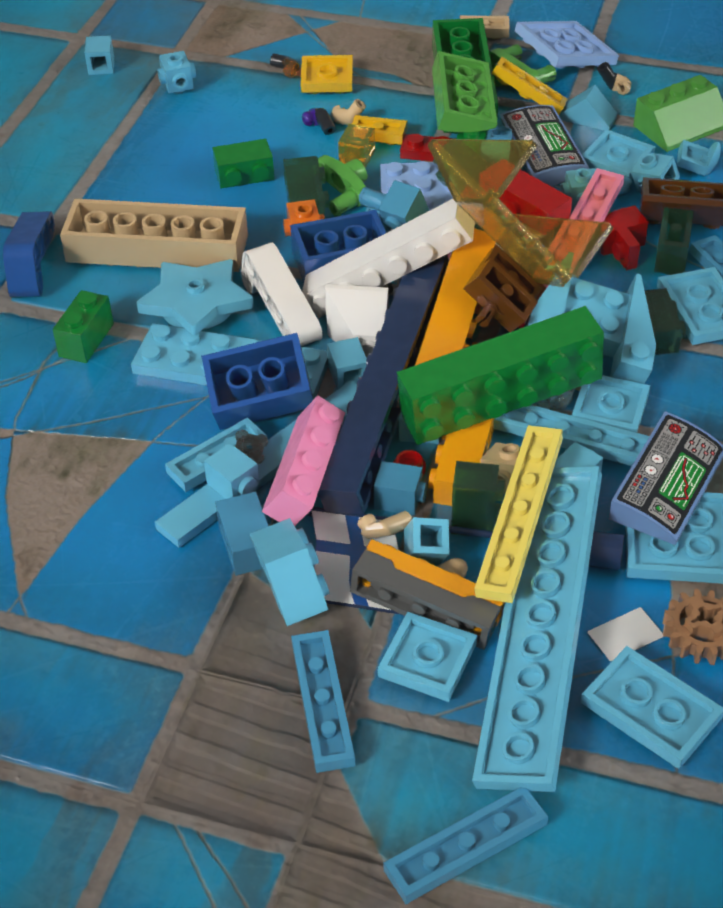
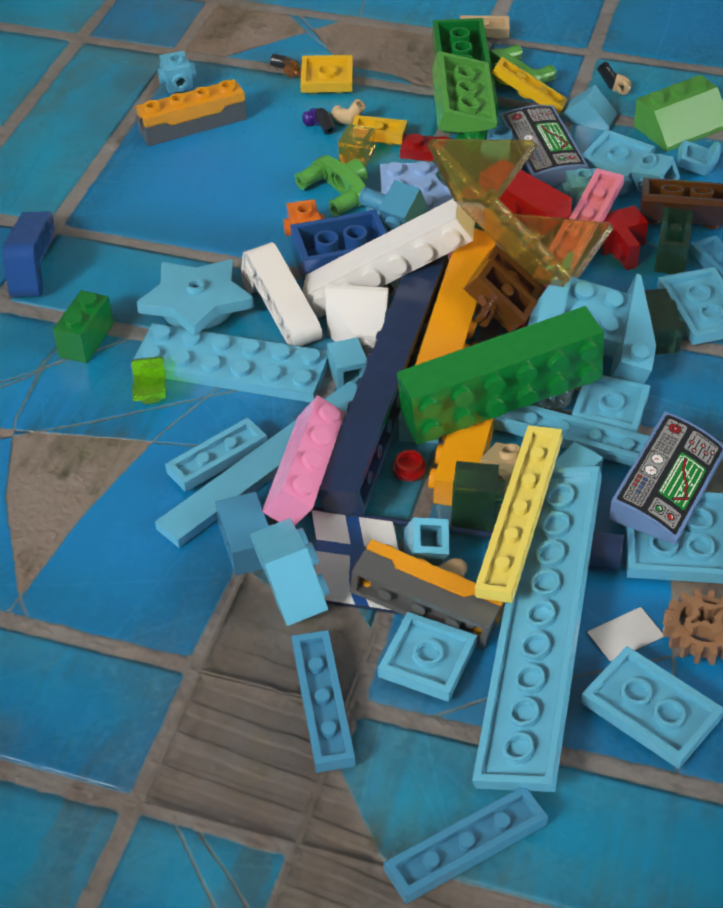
tan brick [60,199,248,272] -> none
medium azure brick [84,35,115,75] -> none
blue brick [201,333,314,430] -> none
medium azure brick [204,443,260,499] -> none
green brick [212,139,274,189] -> none
clear smoke plate [235,430,268,465] -> none
clear green brick [283,156,330,216] -> none
tan arm [357,511,412,539] -> none
dark azure brick [374,461,427,516] -> none
light blue plate [515,21,619,69] -> none
none -> clear neon green bracket [131,356,167,404]
none -> light orange piece [135,79,247,147]

